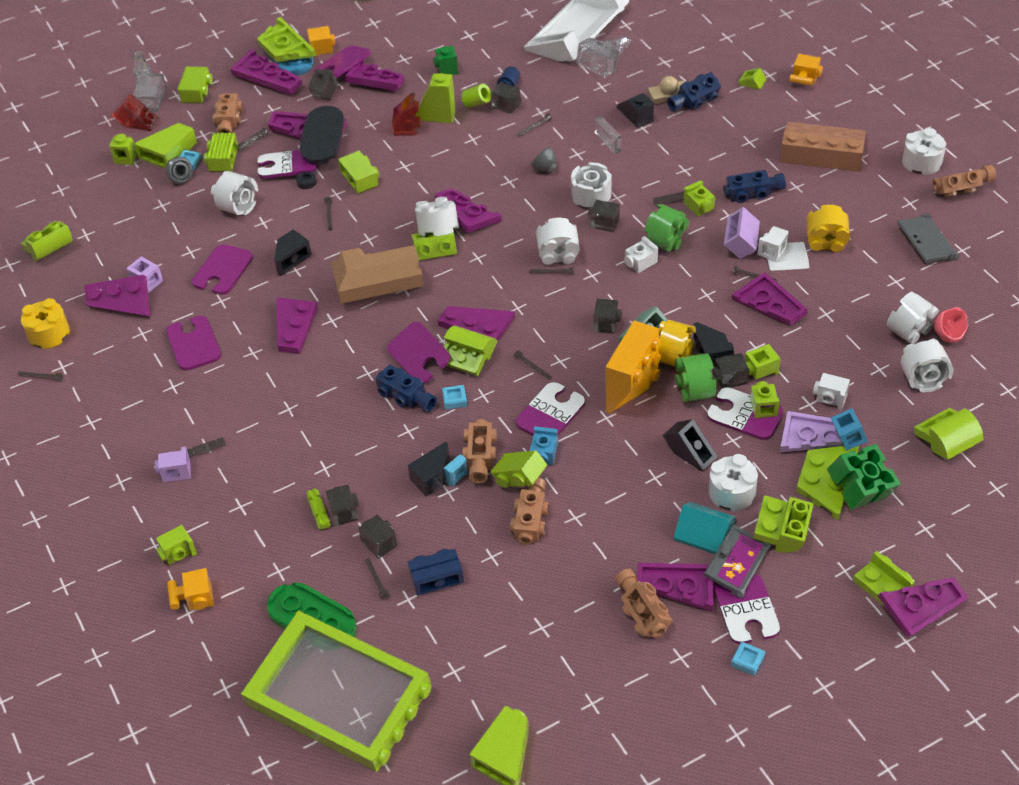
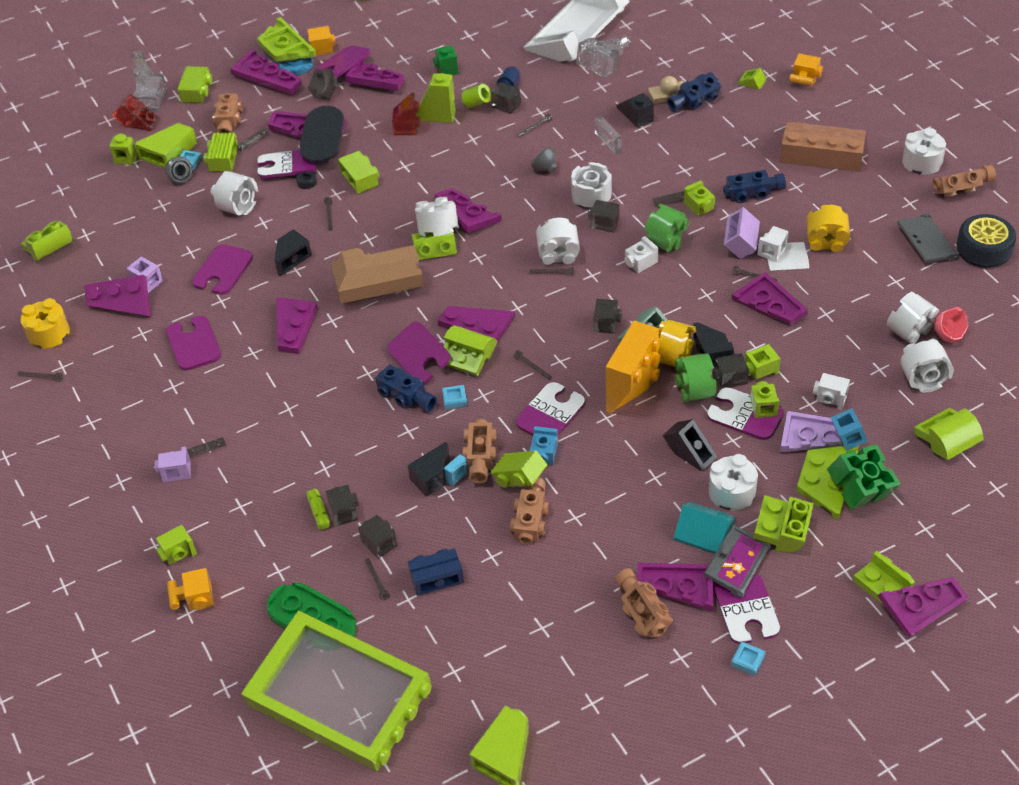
none -> black wheel [957,214,1016,267]

